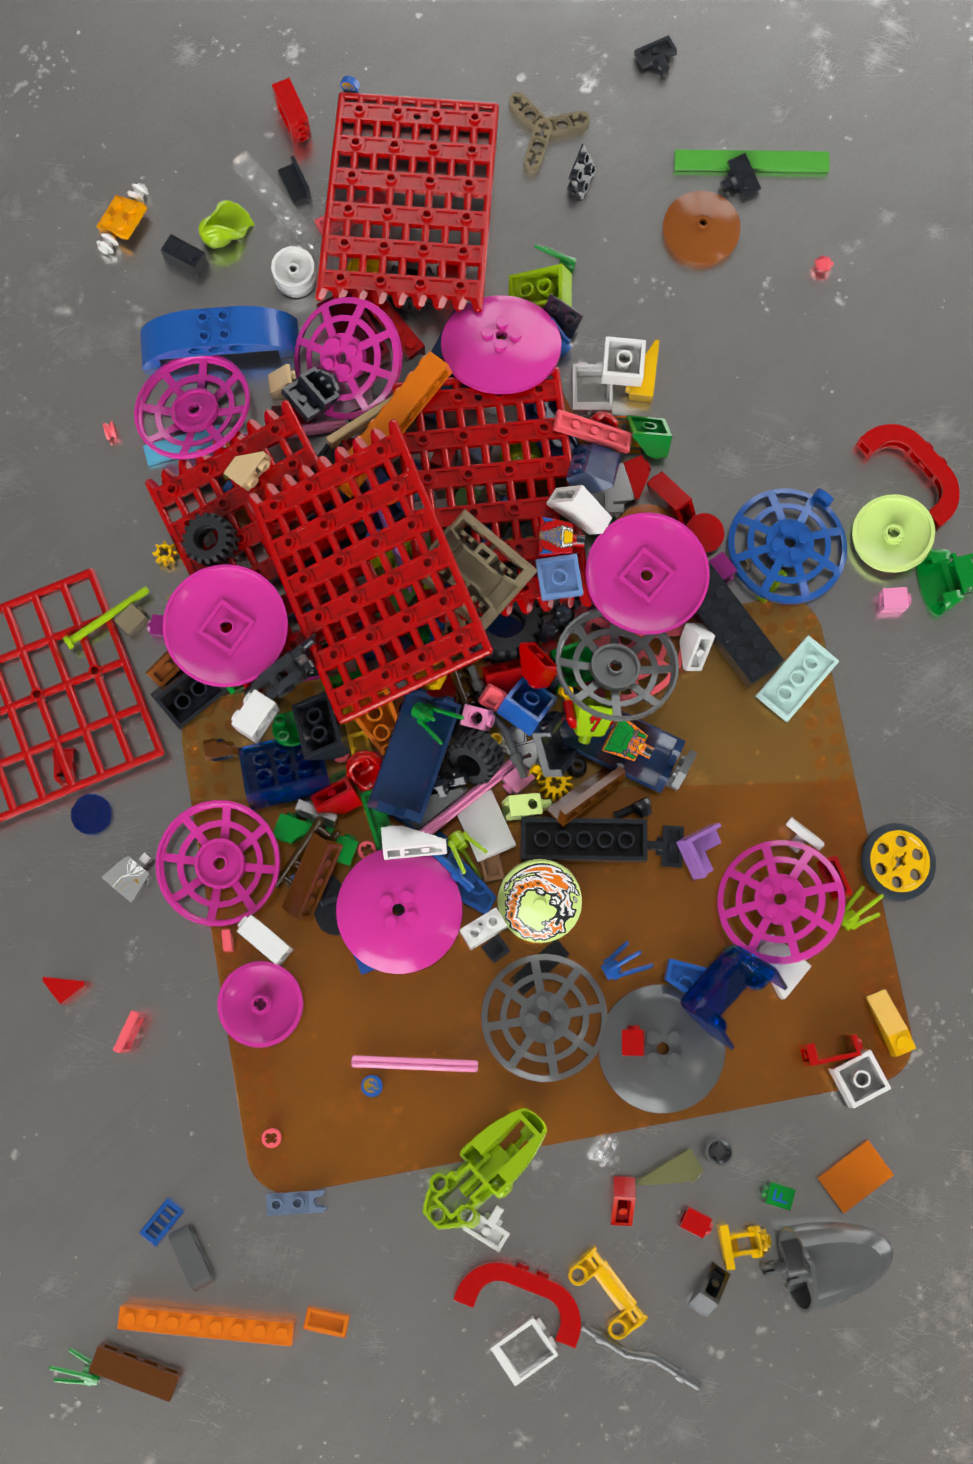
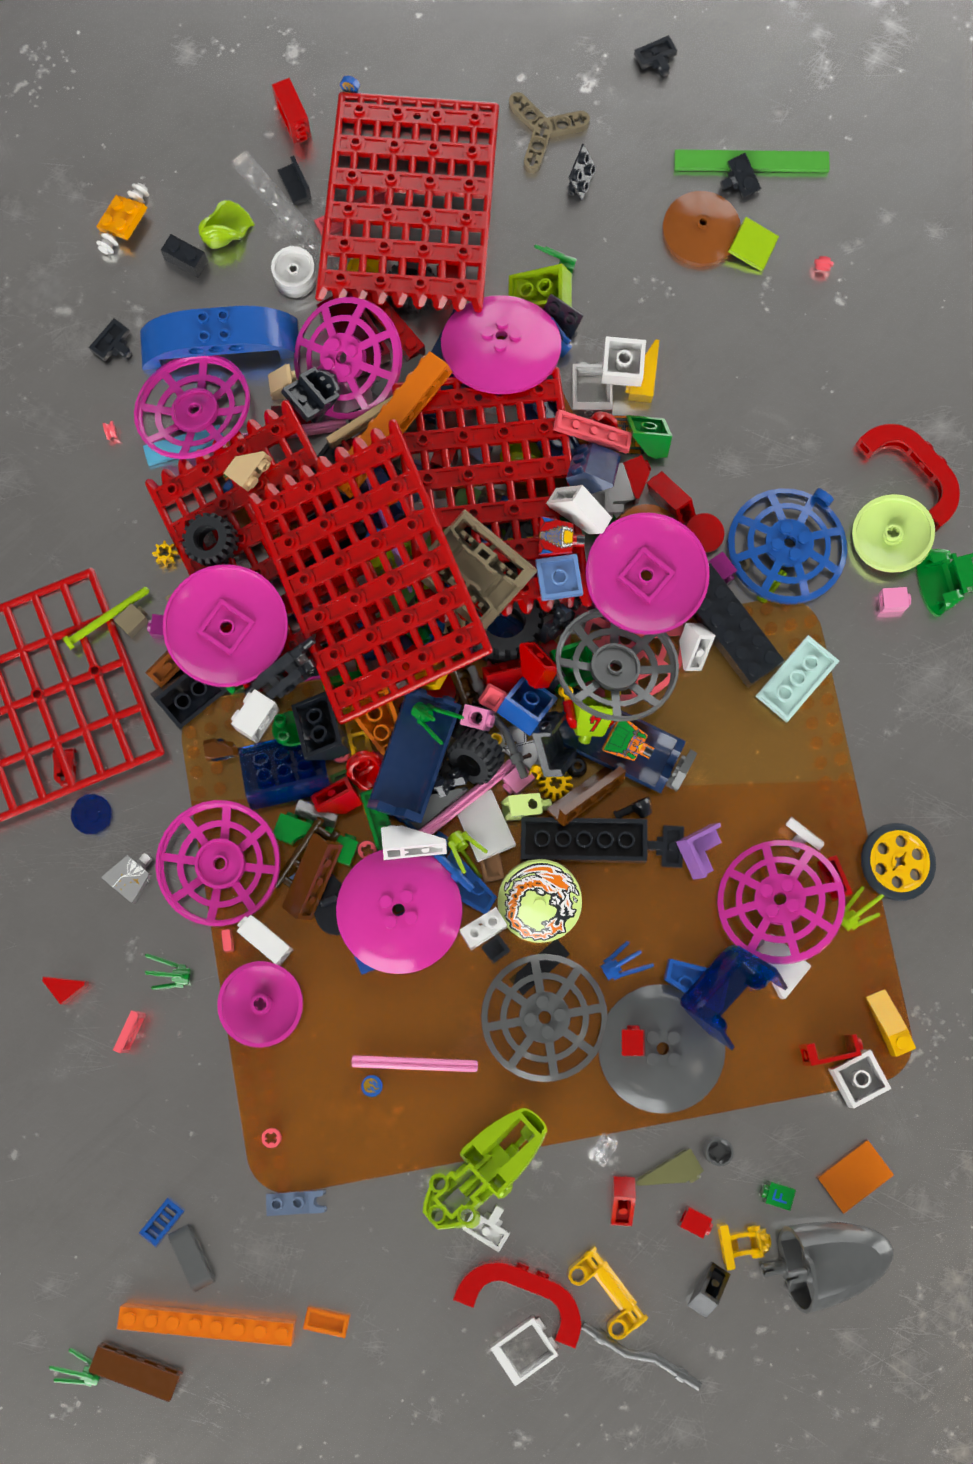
none -> black hinge [89,318,133,362]
none -> green plant [145,953,191,990]
none -> lime tile [728,217,779,271]

